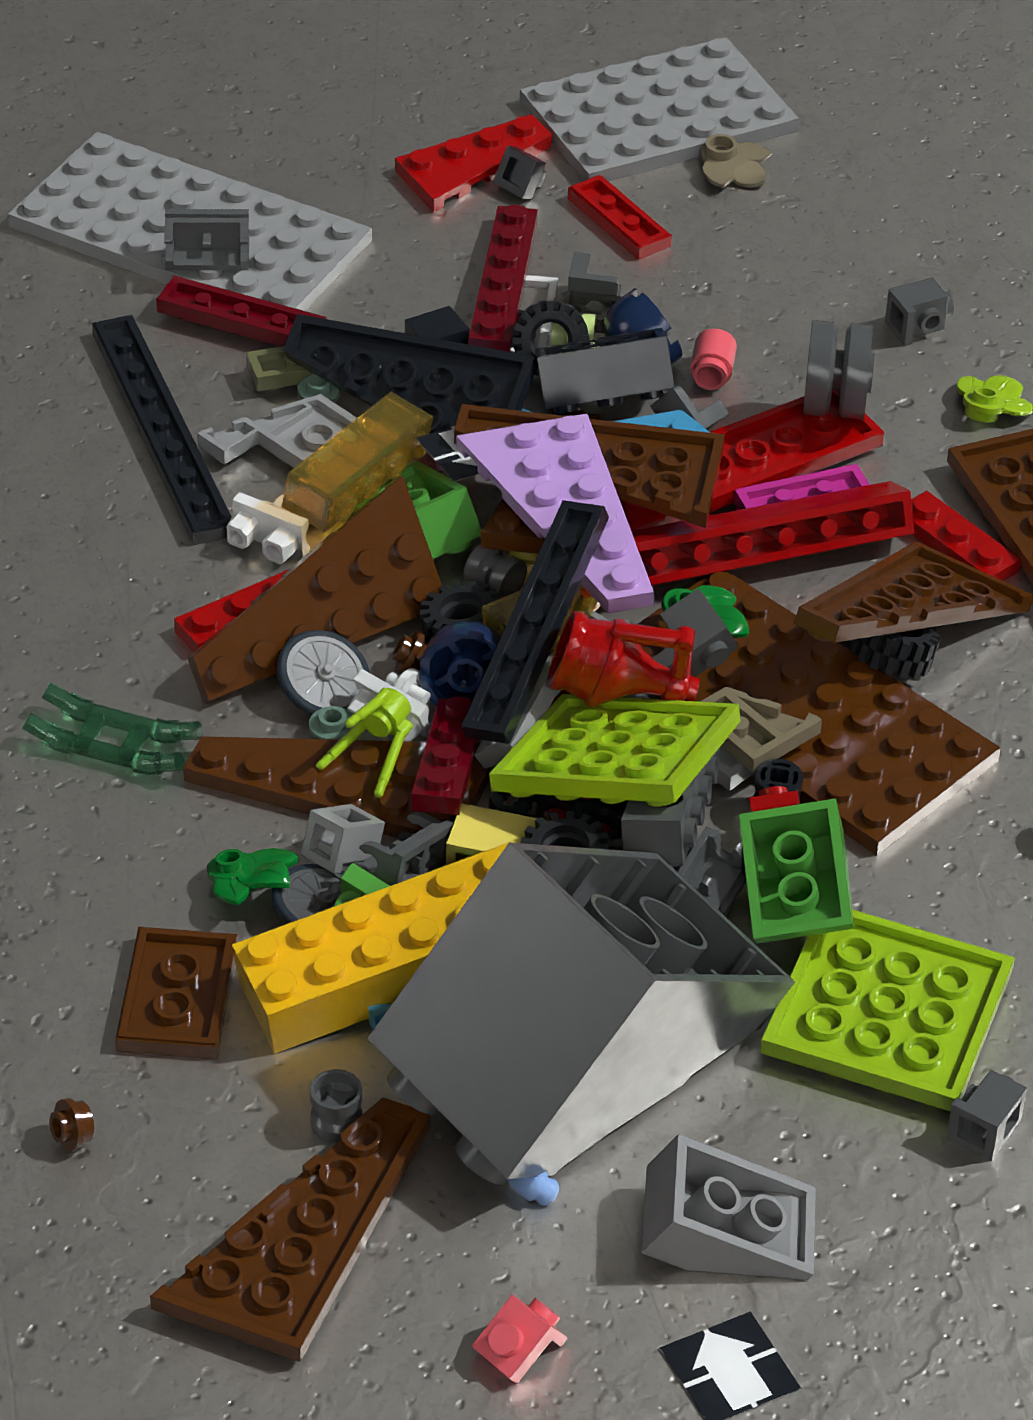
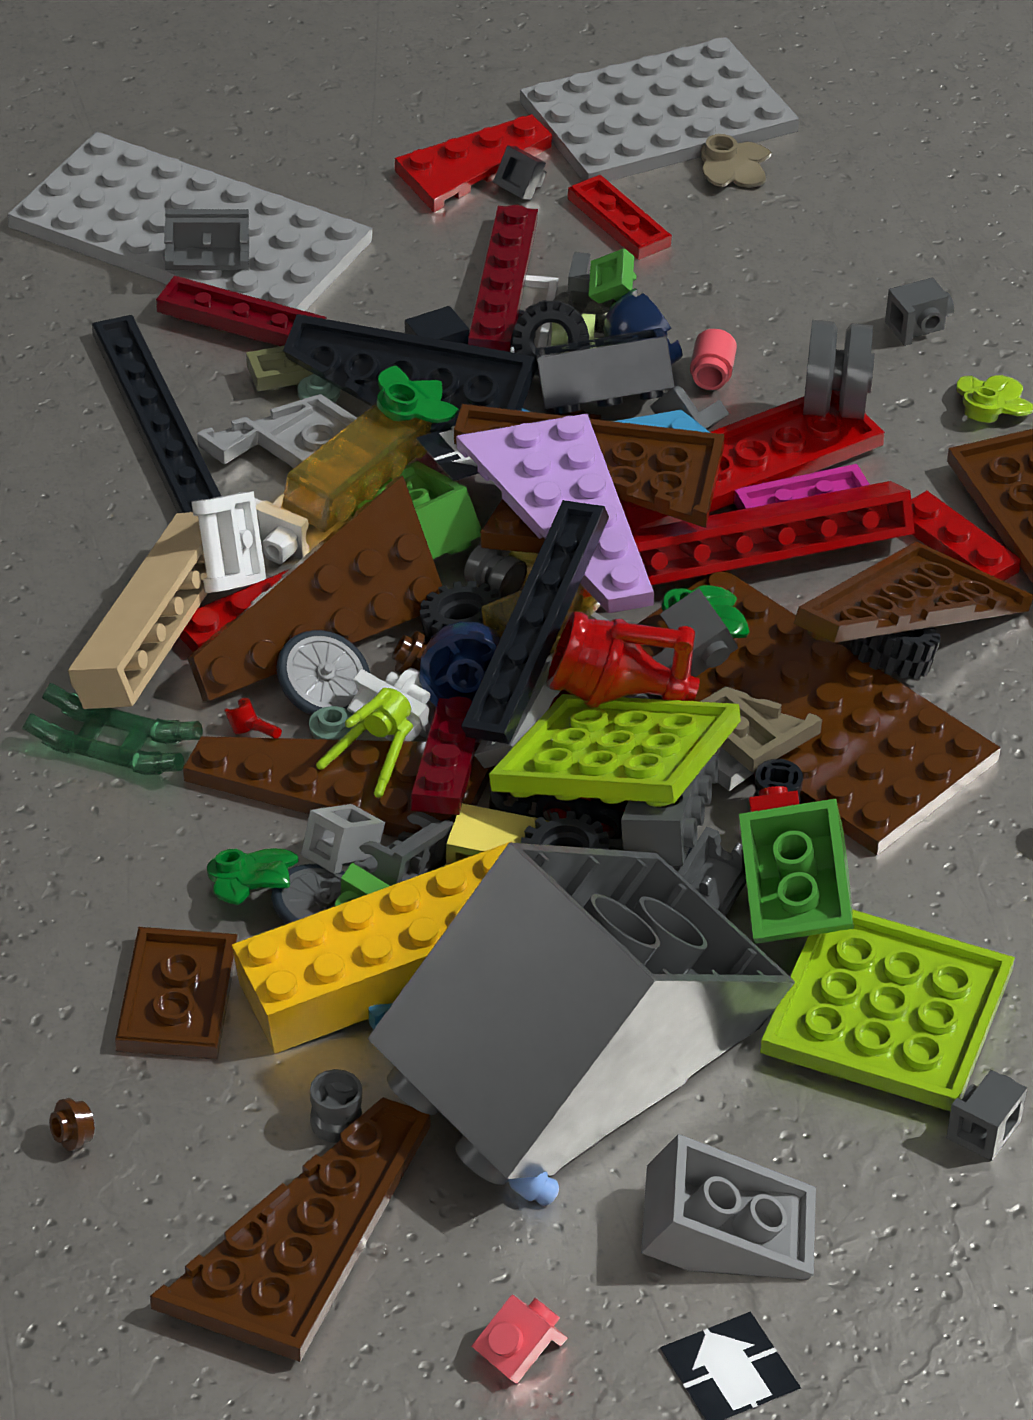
none -> tan brick [68,512,208,709]
none -> white plate [191,491,266,593]
none -> red hand [224,698,282,739]
none -> green plate [376,366,459,423]
none -> bright green tile [589,248,637,304]

